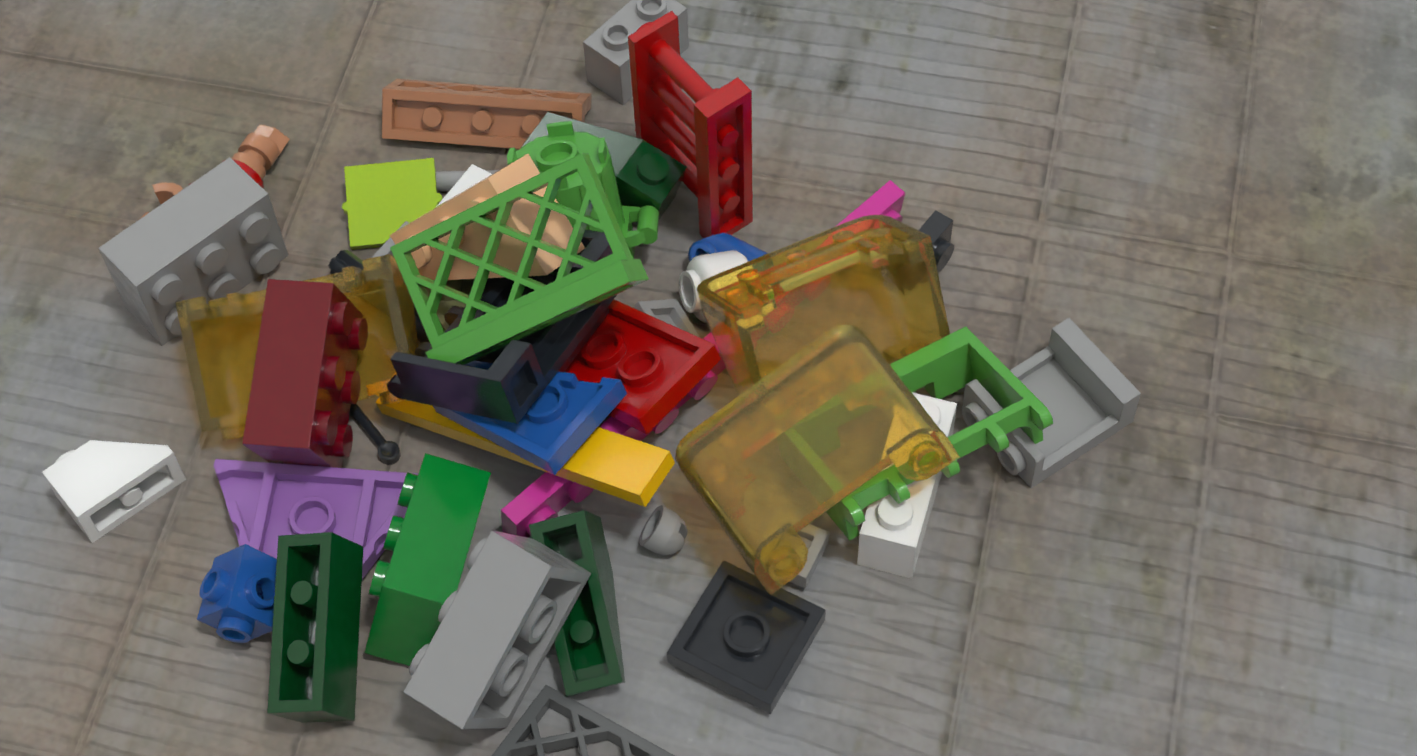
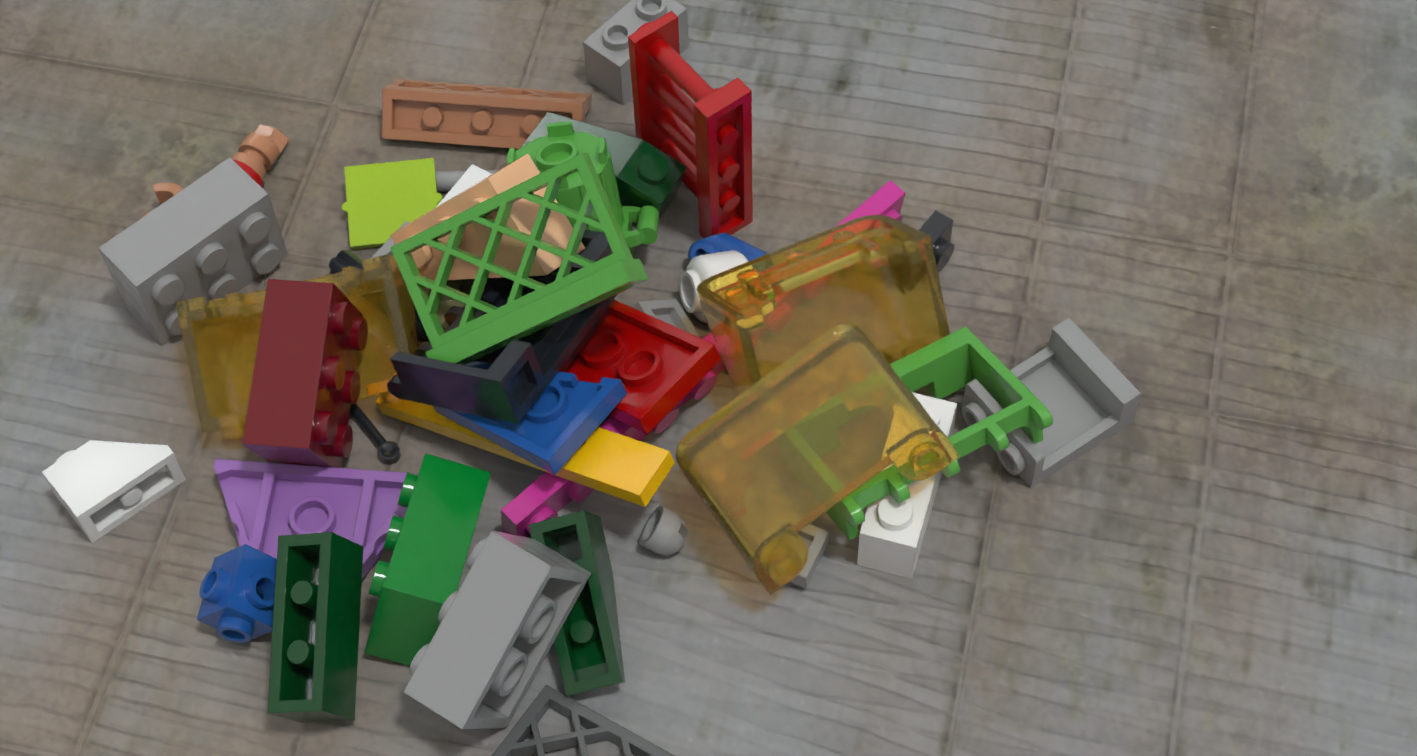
black plate [667,560,826,714] -> none

